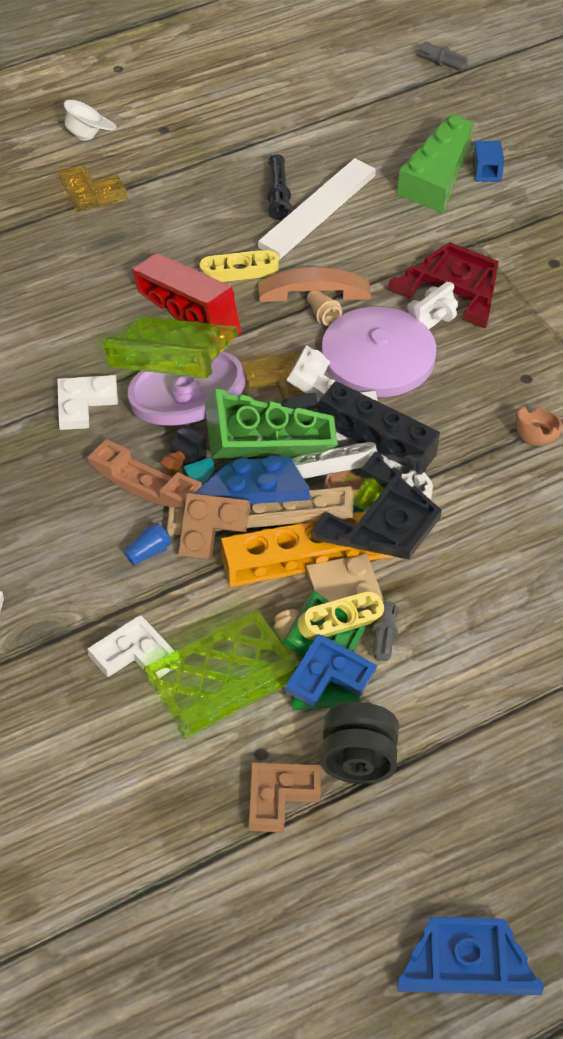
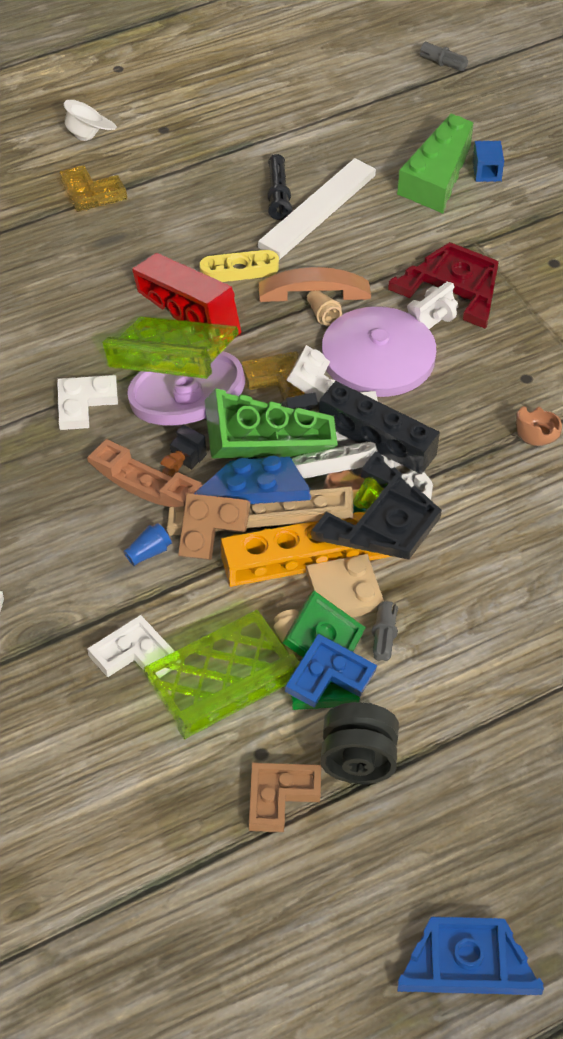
teal tile [184,457,214,486] -> none
light yellow beam [298,592,384,640] -> none

